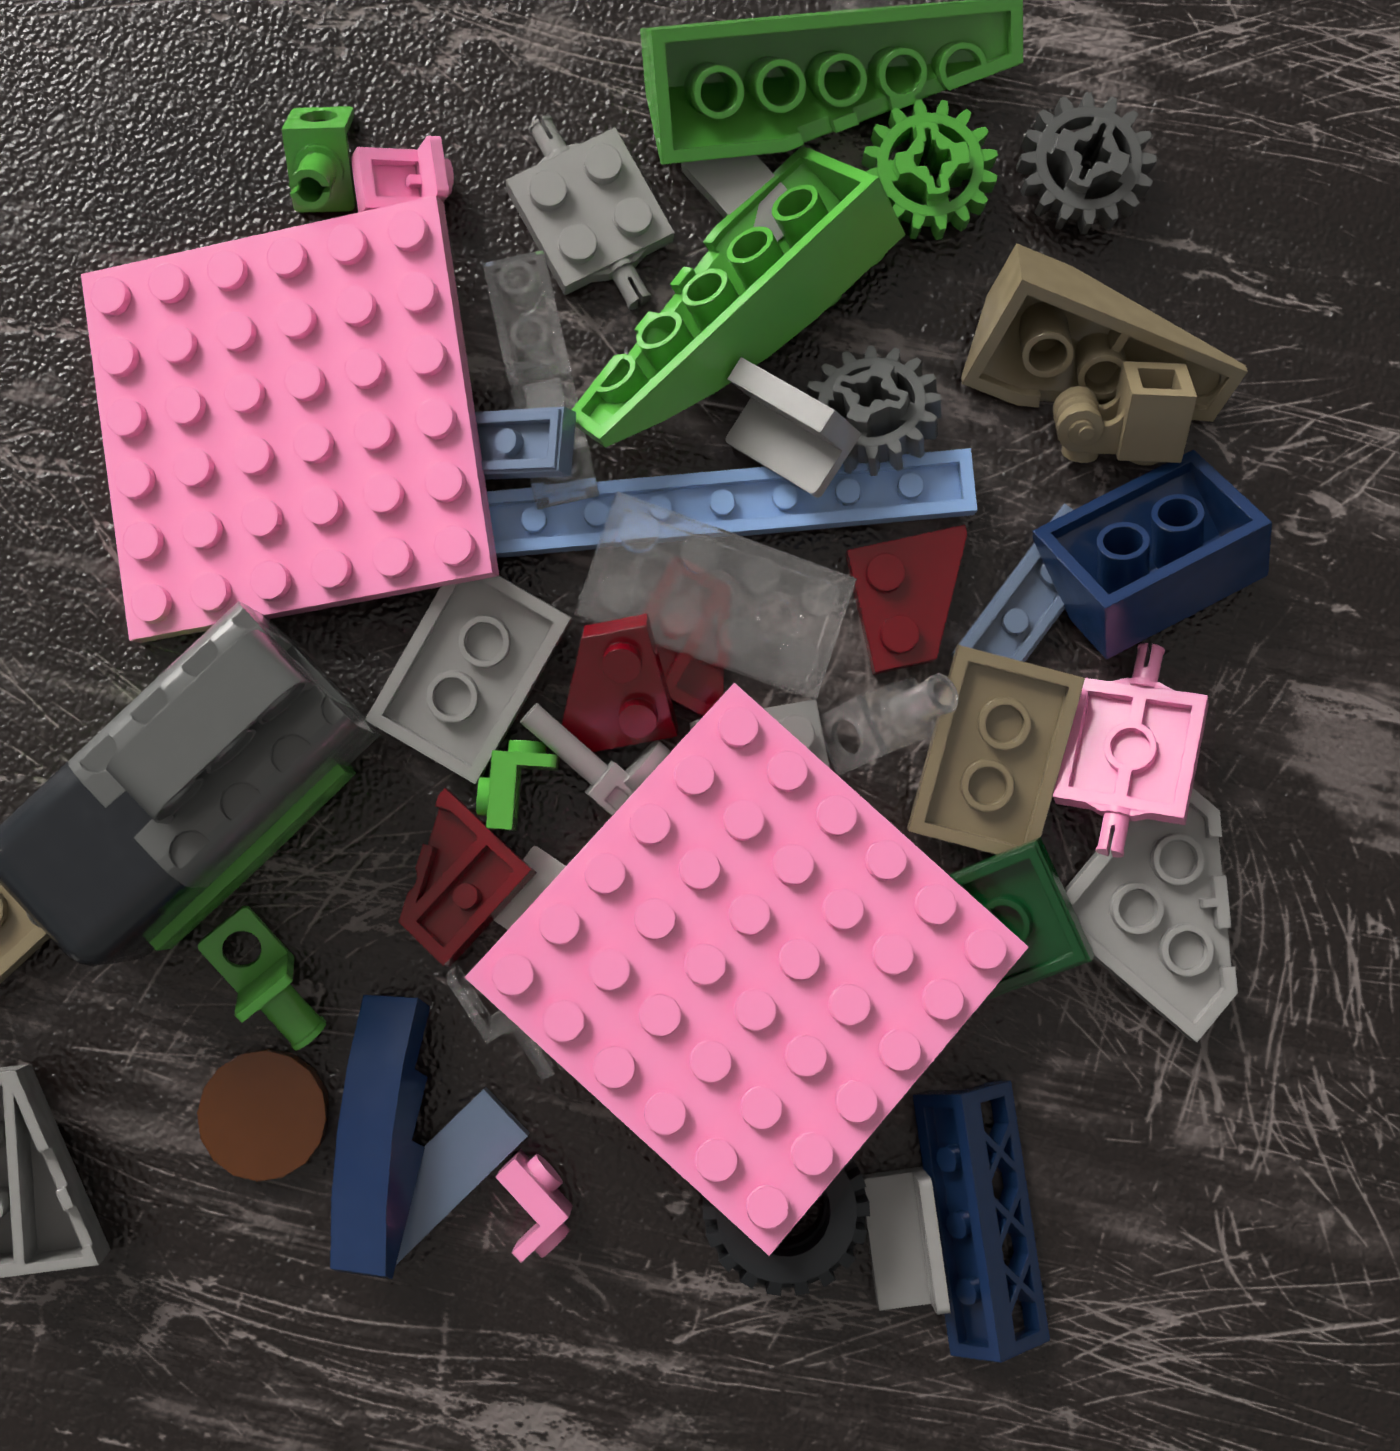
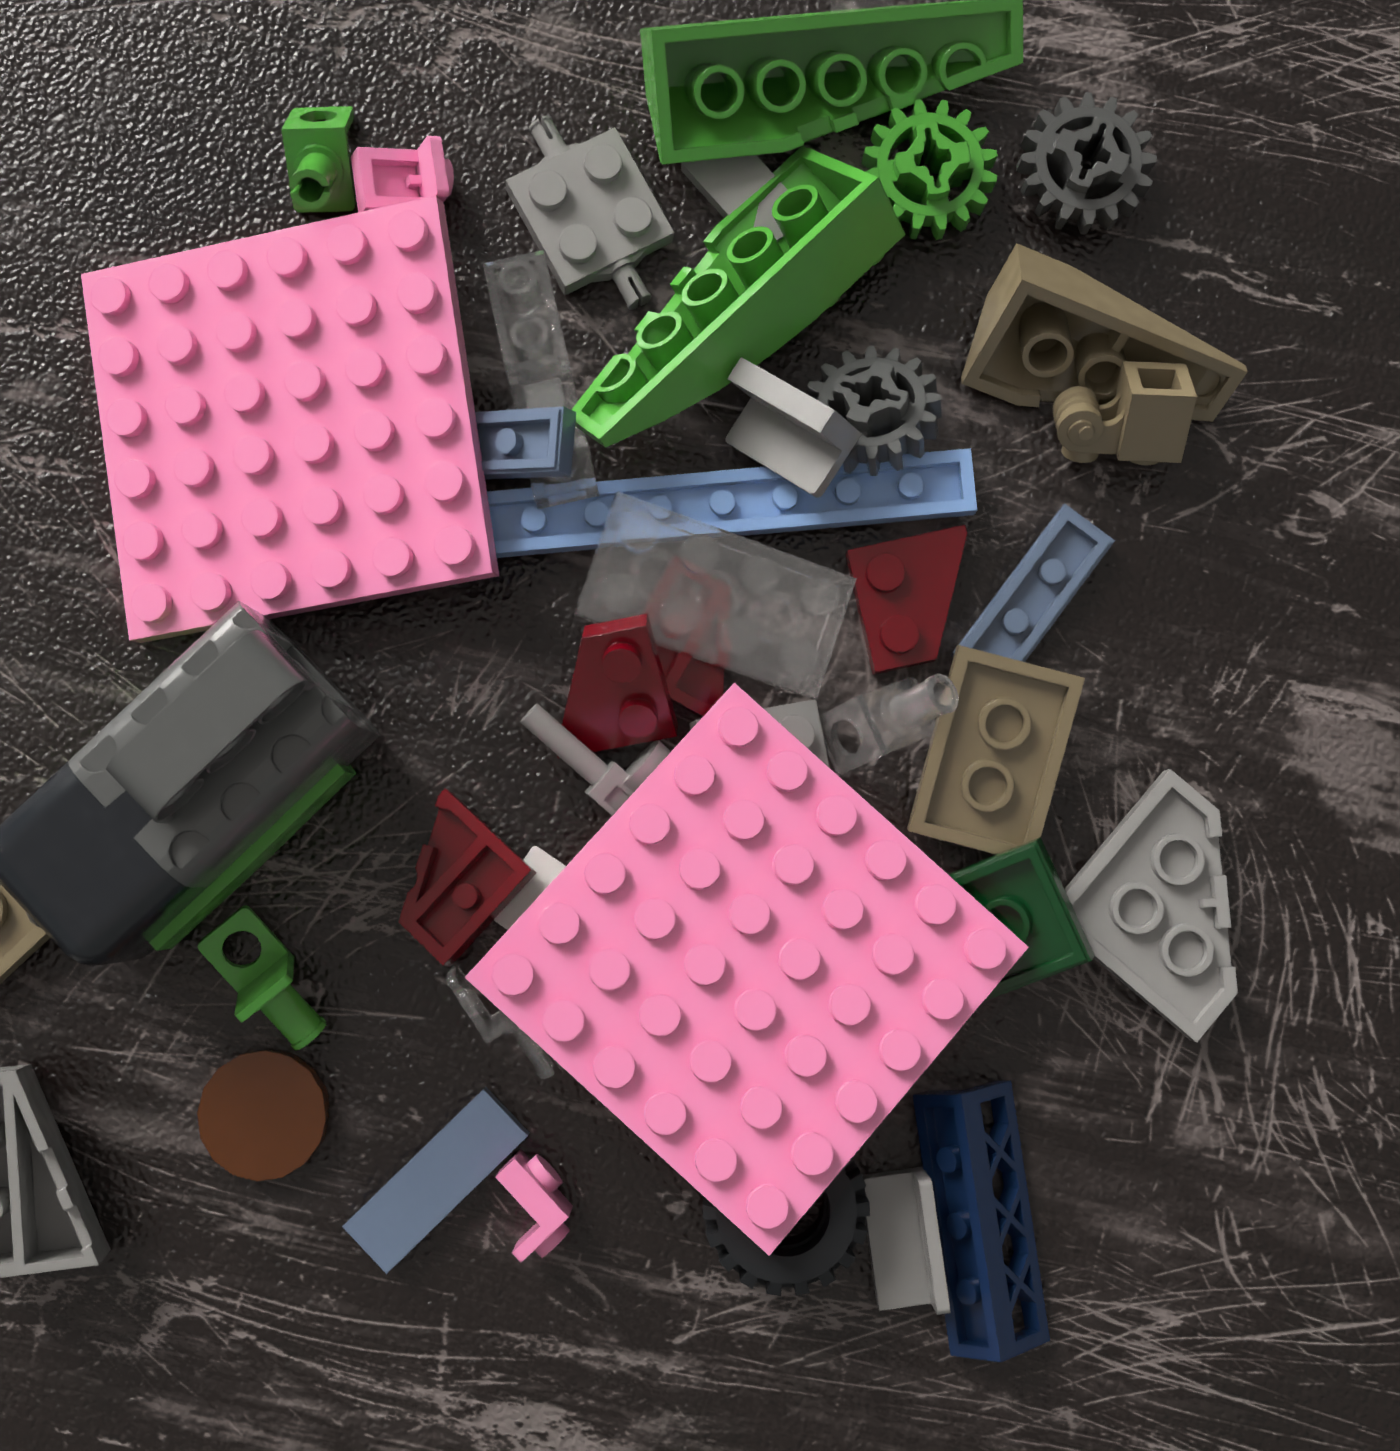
dark blue slope [330,995,430,1279] -> none
light grey plate [365,575,573,784] -> none
bright green bracket [476,740,560,831] -> none
dark blue slope [1032,449,1272,660] -> none
bright pink plate [1053,643,1209,858] -> none

